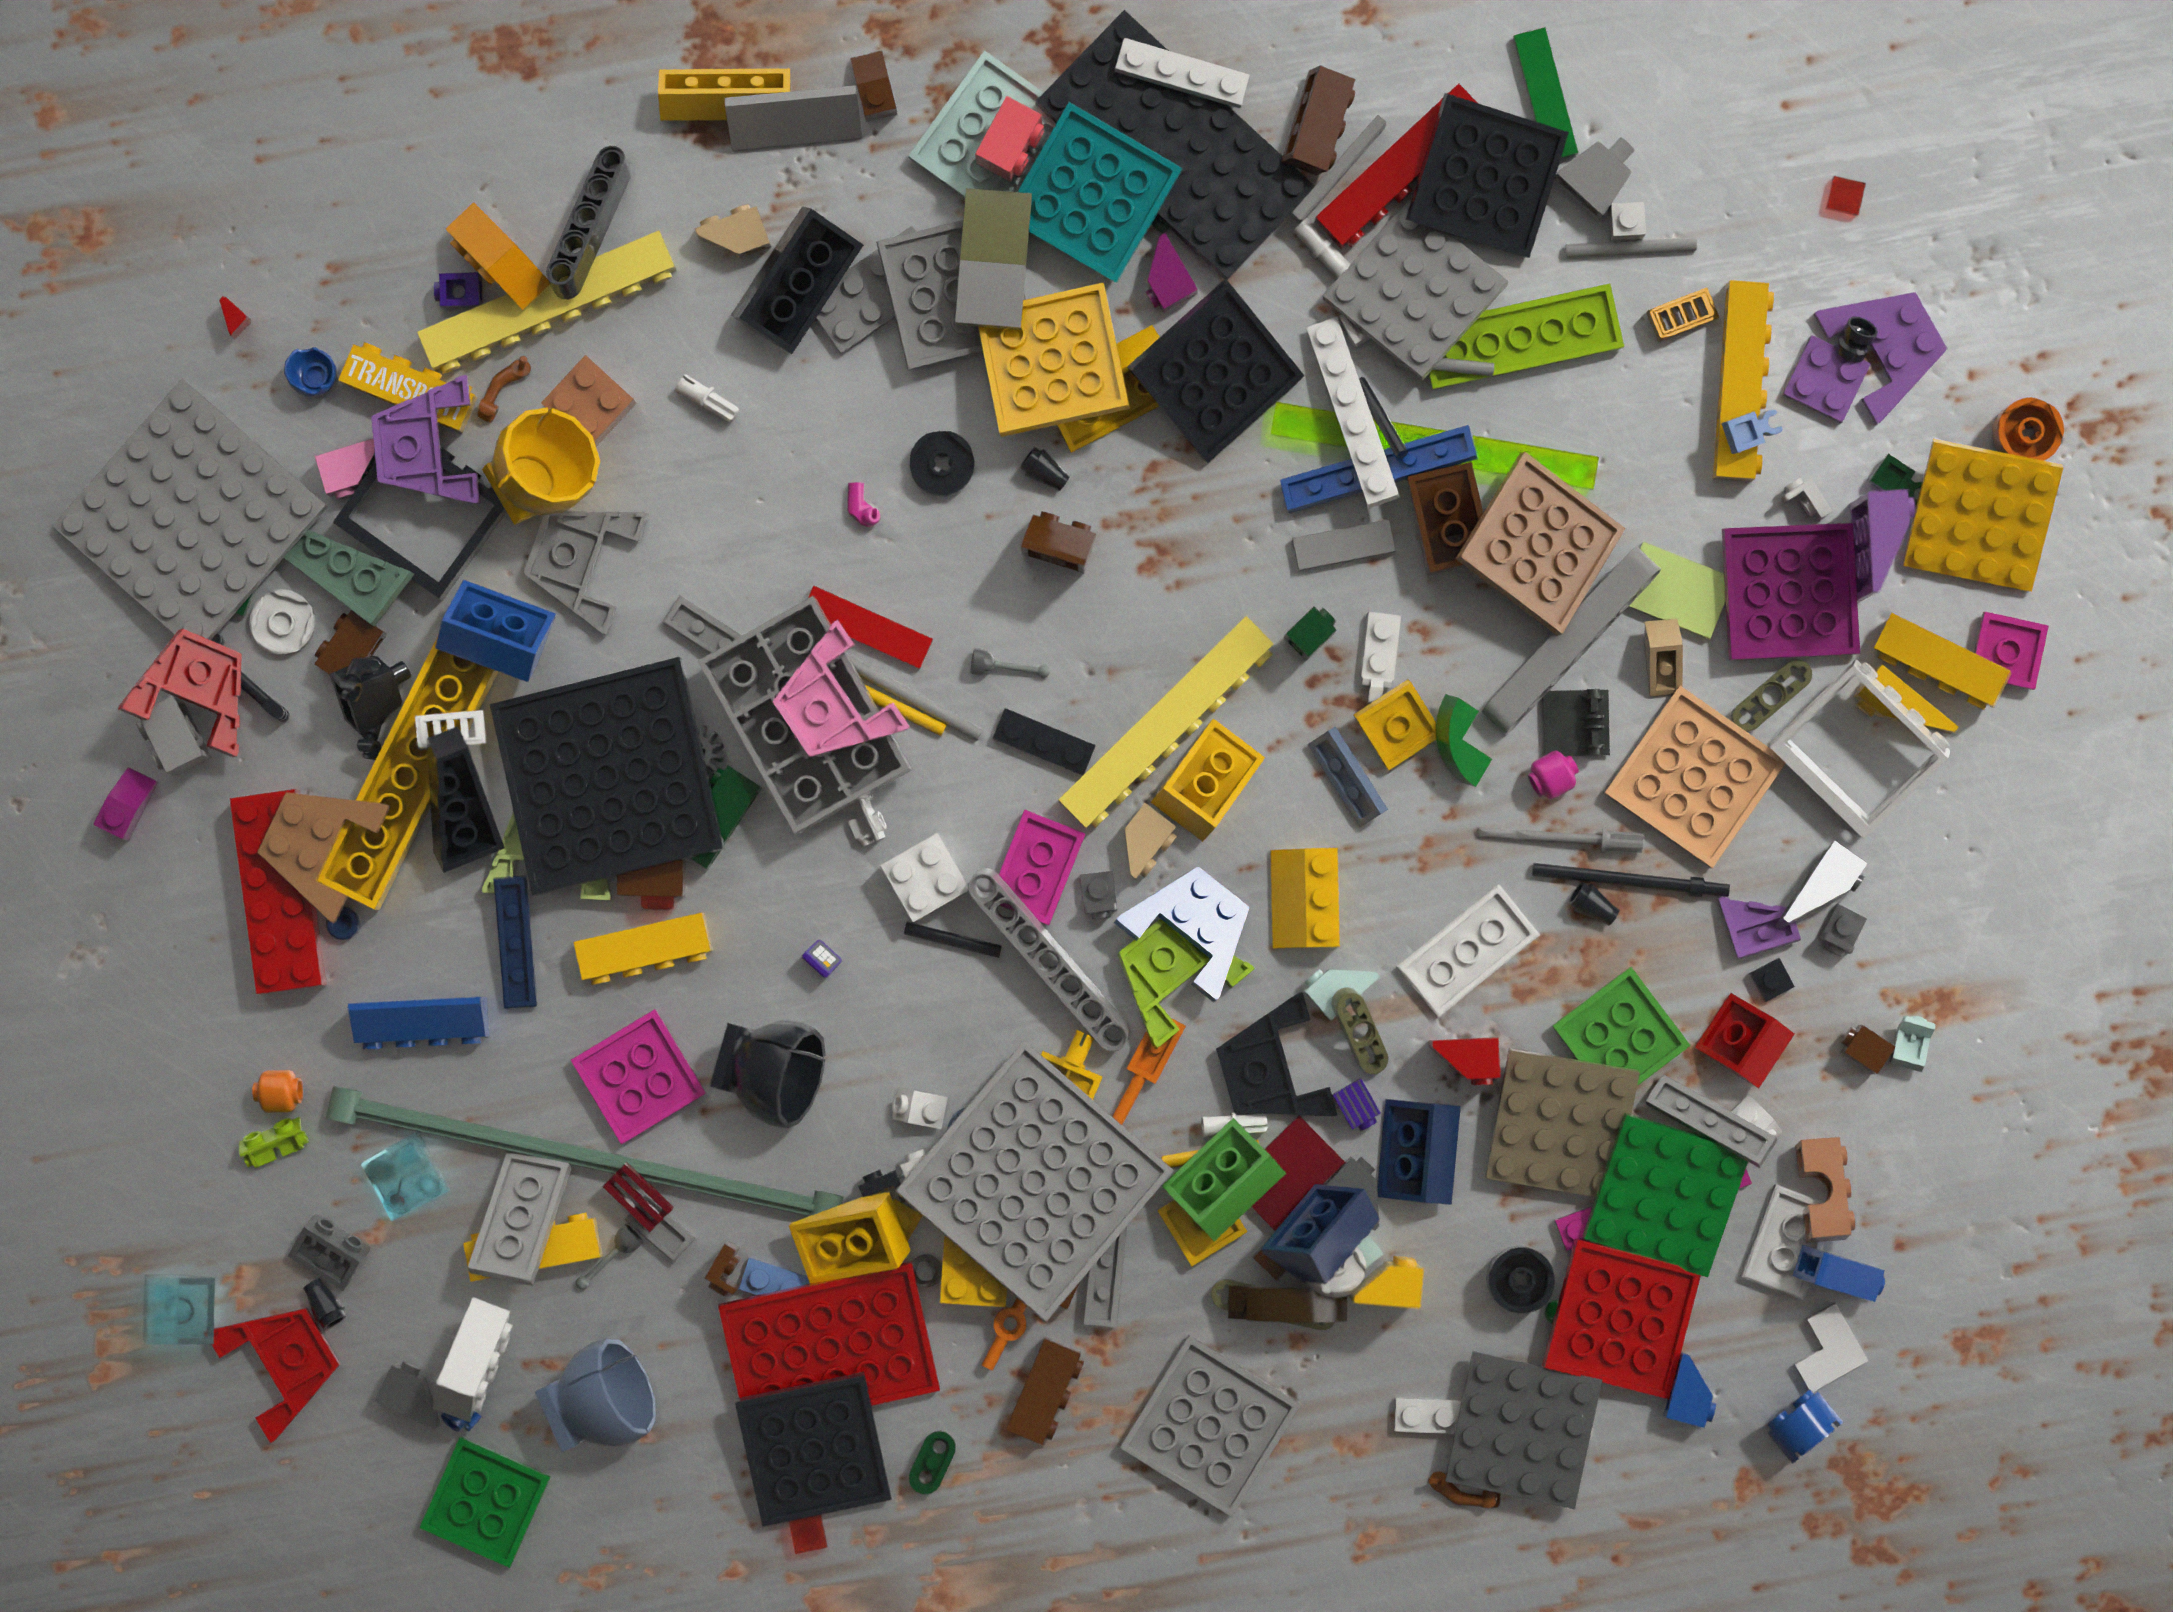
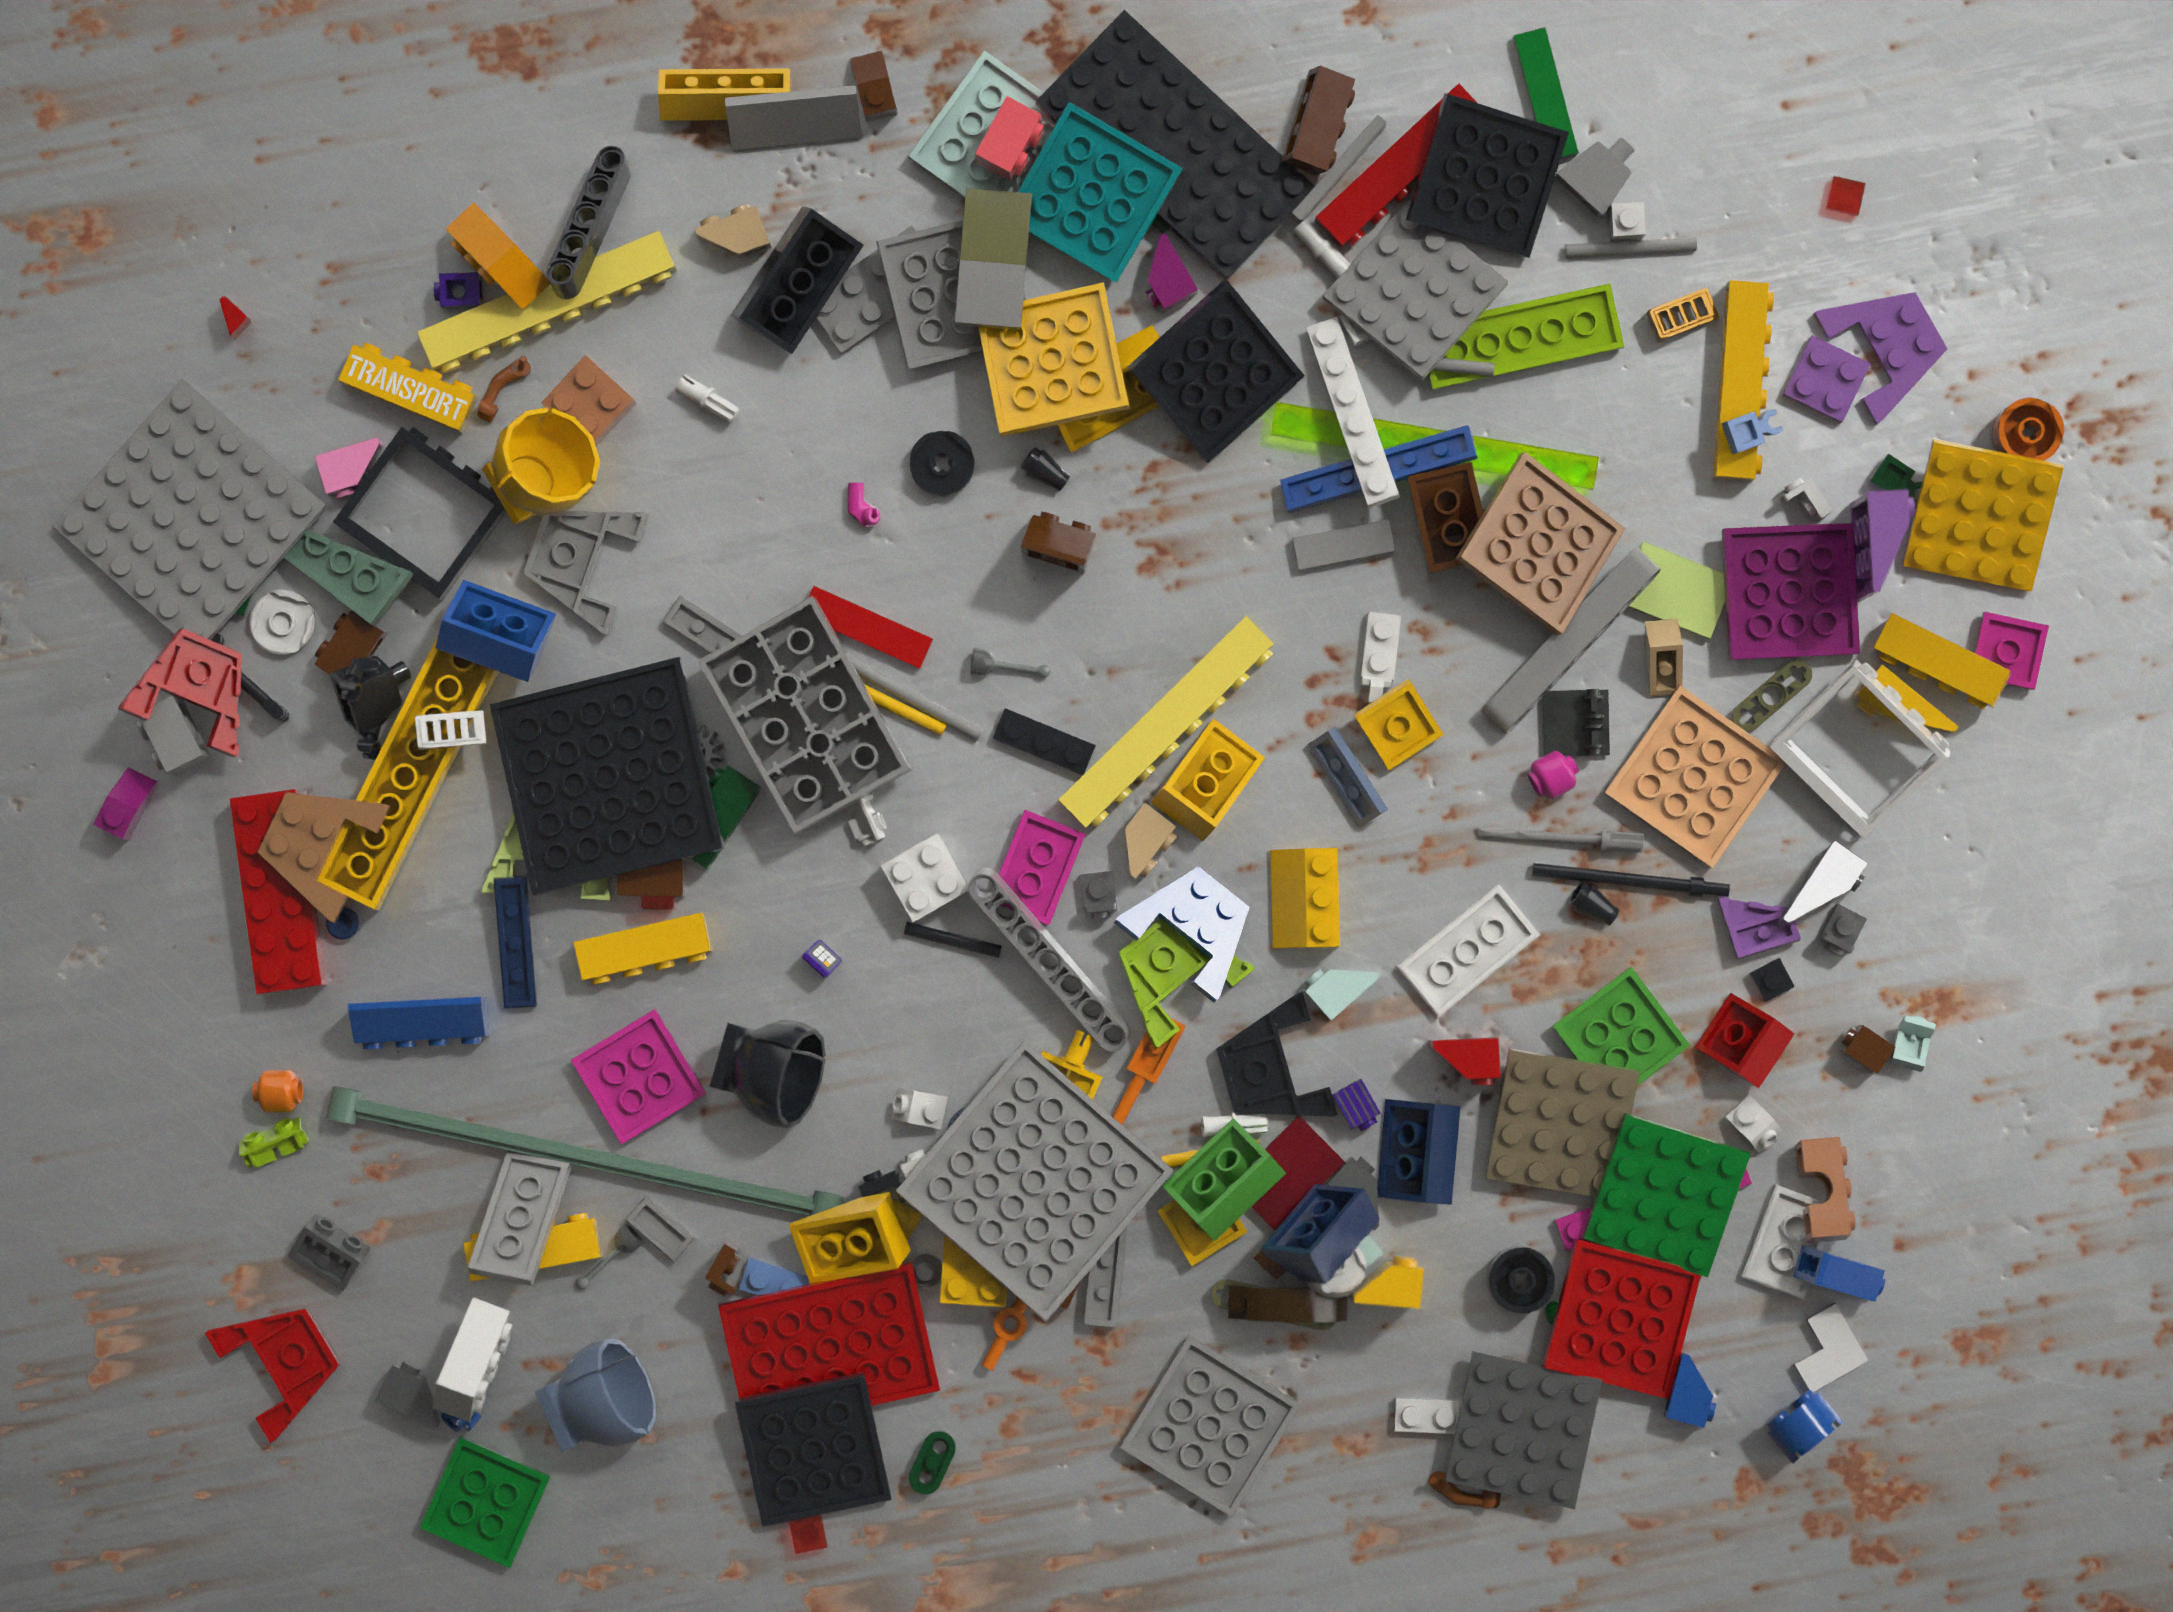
clear light blue slope [143,1274,215,1344] -> none
blue hair [284,347,337,397] -> none
black cone [303,1278,346,1330] -> none
clear light blue slope [361,1132,450,1221] -> none
medium lavender wing [371,375,481,504] -> none
black wedge [427,726,504,873] -> none
dark red tile [603,1162,674,1232] -> none
bright pink wing [773,620,910,757] -> none
reddish brown brick [1006,1337,1085,1445] -> none
white plate [1114,38,1250,108] -> none
dark green brick [1283,606,1337,661] -> none
olive beam [1332,987,1389,1074] -> none
black bar [1359,377,1408,459] -> none
green brick [1436,694,1492,787] -> none
light grey plate [1646,1074,1777,1168] -> none
black wheel [1834,316,1878,362] -> none

